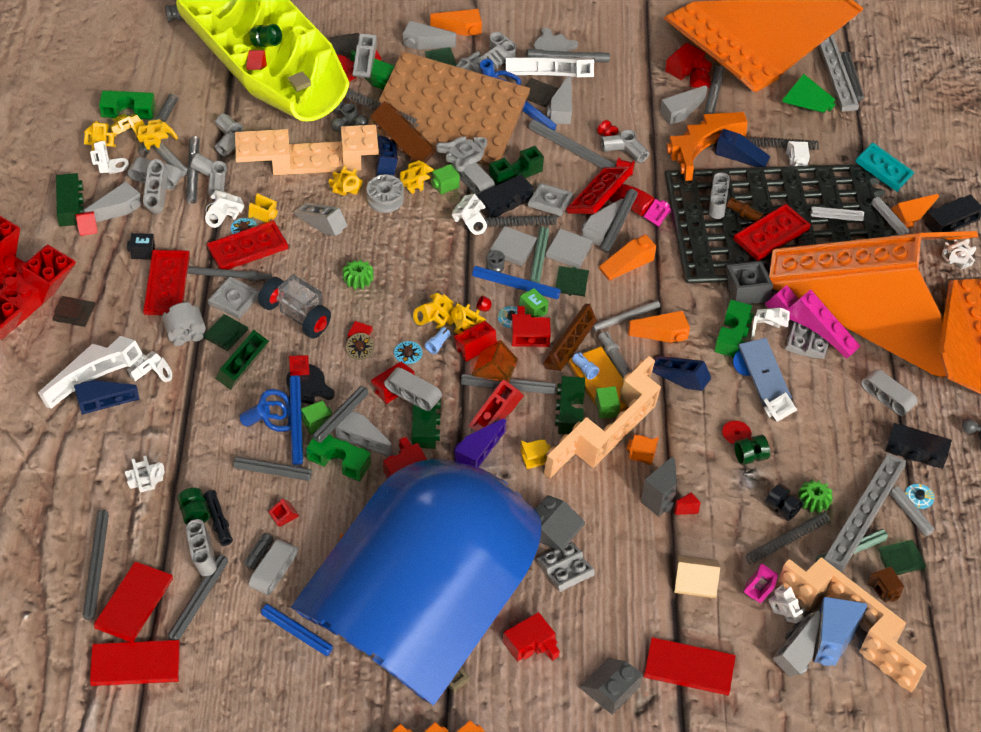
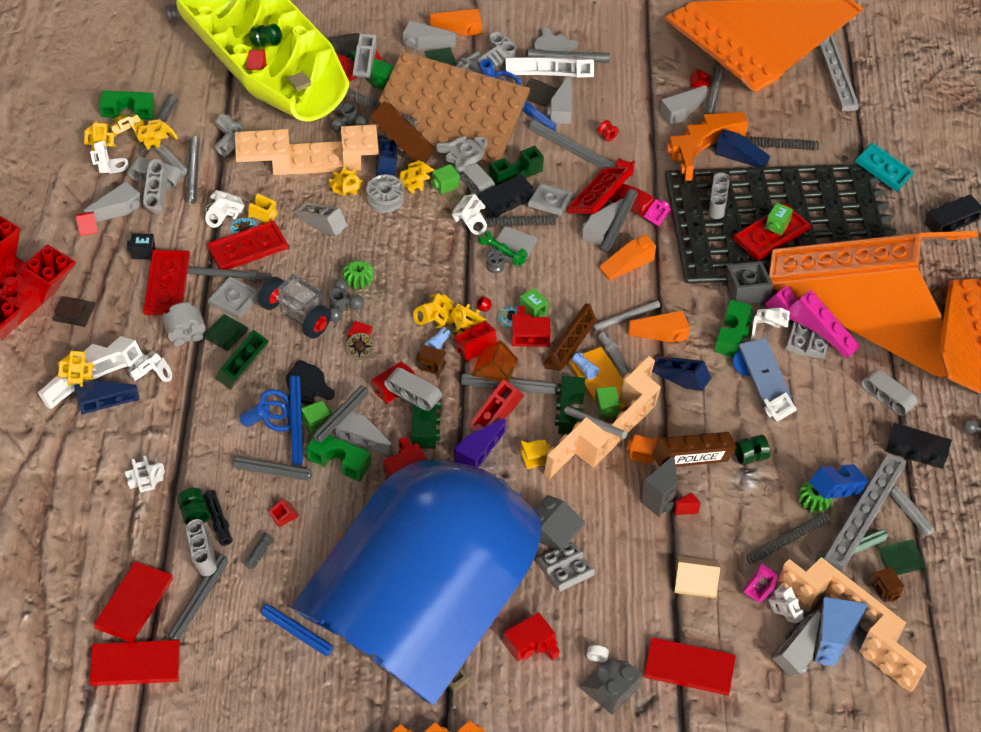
dark green brick [56,173,84,227] -> none
dark grey axle [83,510,109,620] -> none
light grey piece [190,153,227,196] -> none
light grey beam [249,539,298,596] -> none
red tile [289,355,310,376] -> none
piece [394,341,422,364] -> none
blue axle [472,266,561,299] -> none
sand green axle [530,226,549,283] -> none
light grey tile [546,229,593,269] -> none
clear green piece [555,266,589,297] -> none
light grey piece [601,130,650,163] -> none
red hinge [665,42,712,80] -> none
red piece [722,421,752,444] -> none
reddish brown pin [726,197,763,222] -> none
black wheel [765,483,804,521] -> none
green slope [782,74,836,113] -> none
white window [786,141,810,166] -> none
light grey axle [810,206,864,221] -> none
dark grey axle [841,51,864,101] -> none
light grey axle [871,197,910,235] -> none
orange slope [891,194,939,229] -> none
piece [905,484,935,509] -> none
white piece [941,239,976,270] -> none
none -> yellow piece [57,351,95,387]
none -> dark grey piece [329,279,364,322]
none -> reddish brown window [416,345,446,379]
none -> green piece [478,230,528,267]
none -> light grey bar [564,406,627,439]
none -> white tile [587,645,609,663]
none -> reddish brown brick [652,432,736,467]
none -> bright green brick [765,203,793,235]
none -> blue arch [809,464,869,499]

